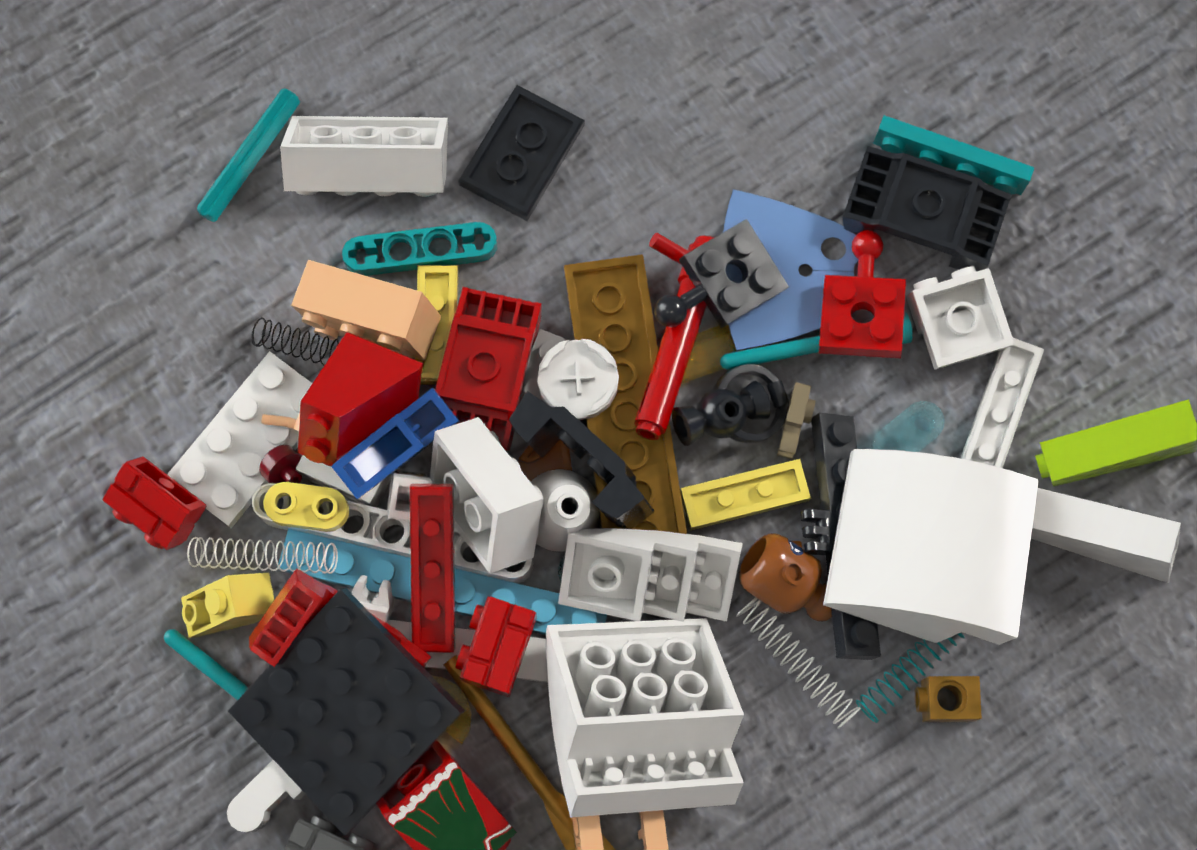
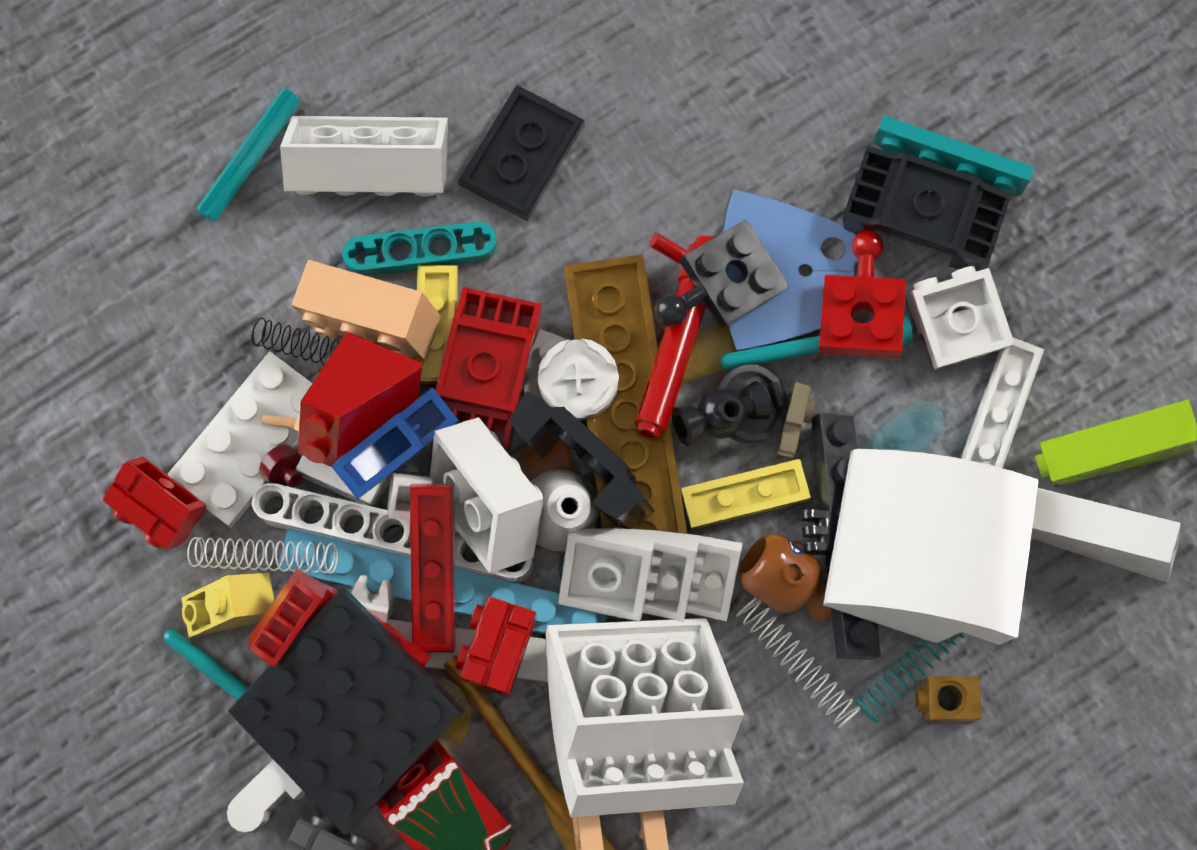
light yellow plate [263,482,349,532] -> none

